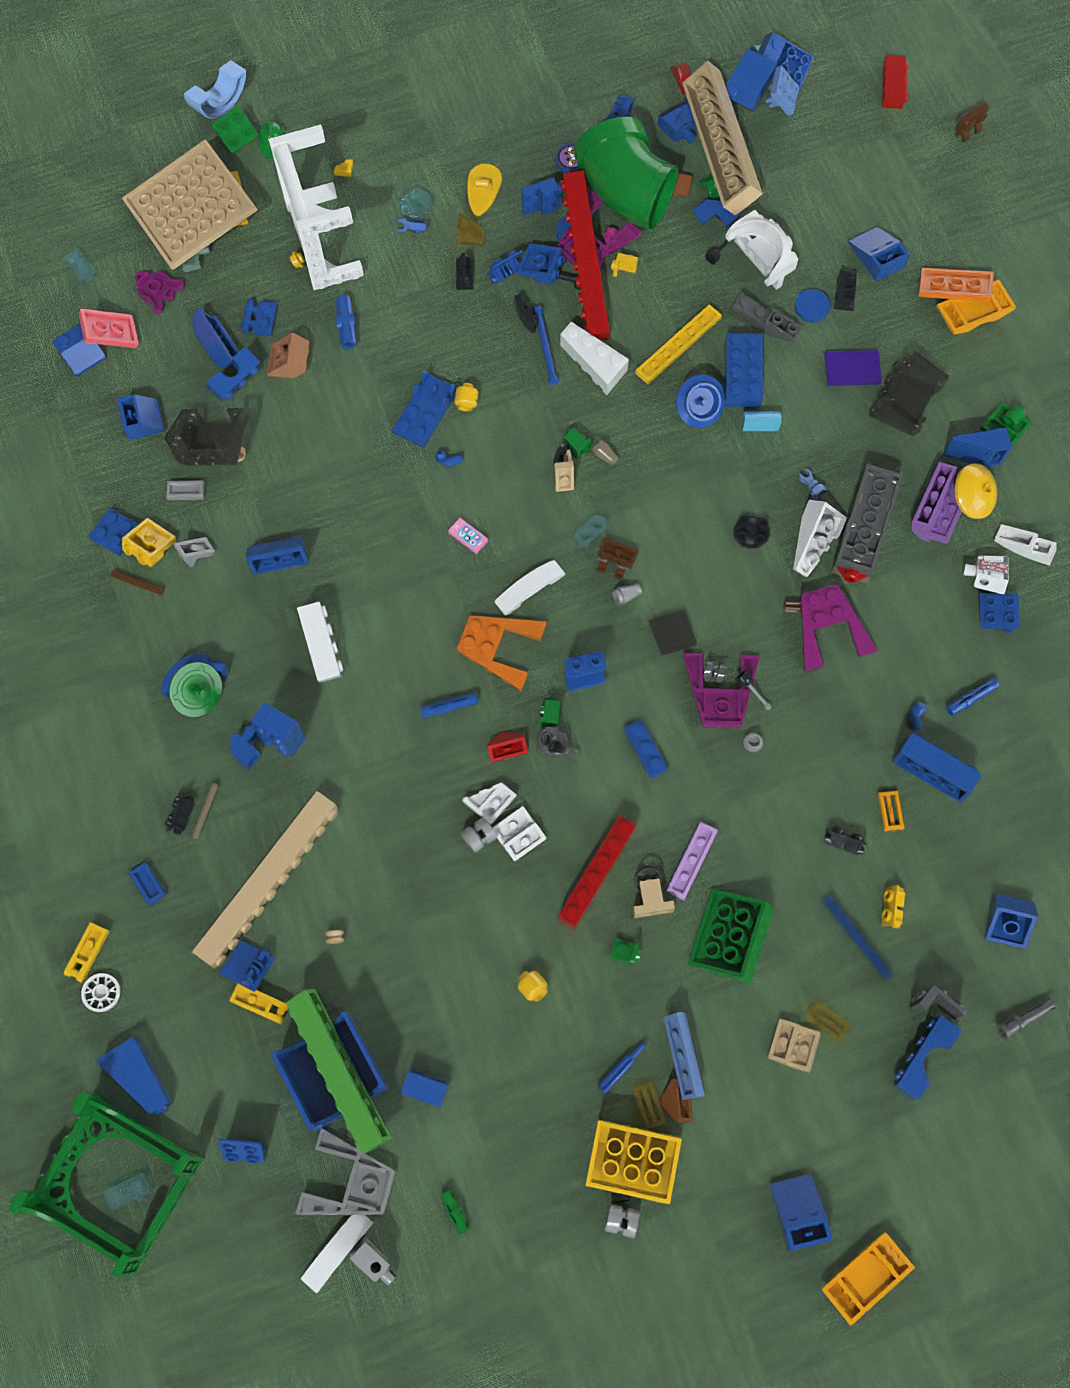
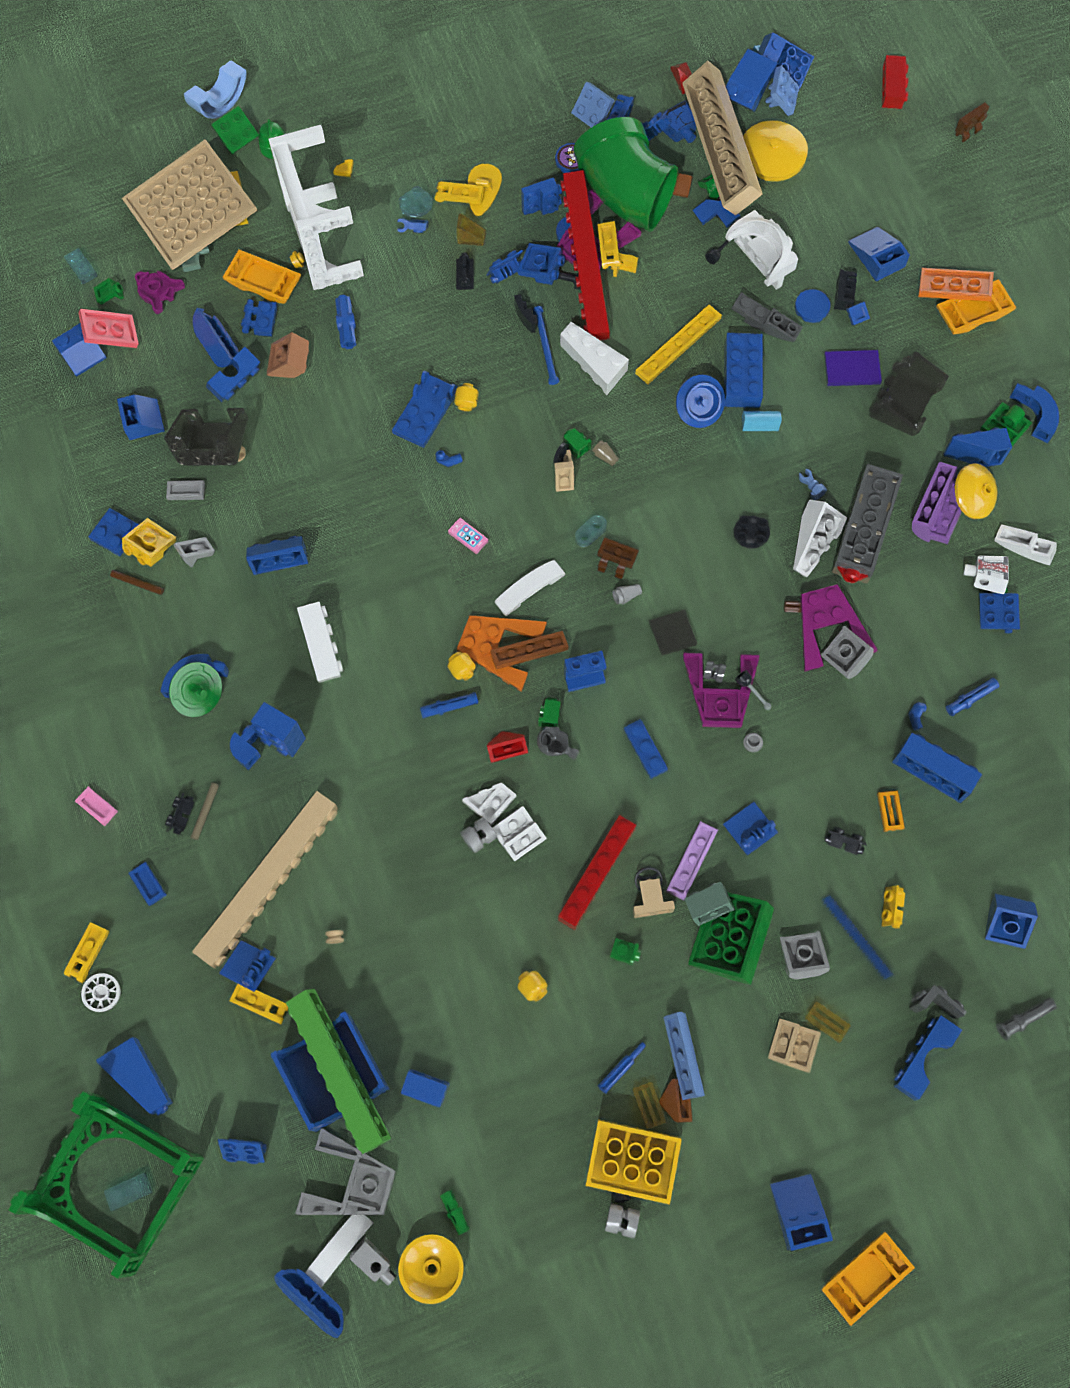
none -> bright pink tile [75,787,118,826]
none -> green bracket [93,278,124,305]
none -> light orange slope [223,250,301,304]
none -> blue brick [274,1269,344,1338]
none -> yellow dish [398,1234,464,1304]
none -> yellow plate [434,182,484,204]
none -> yellow head [447,652,476,681]
none -> dark orange plate [490,631,569,670]
none -> medium blue plate [571,82,615,127]
none -> yellow plate [598,221,621,269]
none -> blue hinge [643,111,672,141]
none -> sand green brick [684,882,735,926]
none -> blue hinge [723,802,778,856]
none -> yellow dish [743,121,808,181]
none -> light grey slope [780,931,830,979]
none -> light grey slope [820,626,874,679]
none -> blue plate [846,301,870,325]
none -> blue arch [1010,383,1059,443]

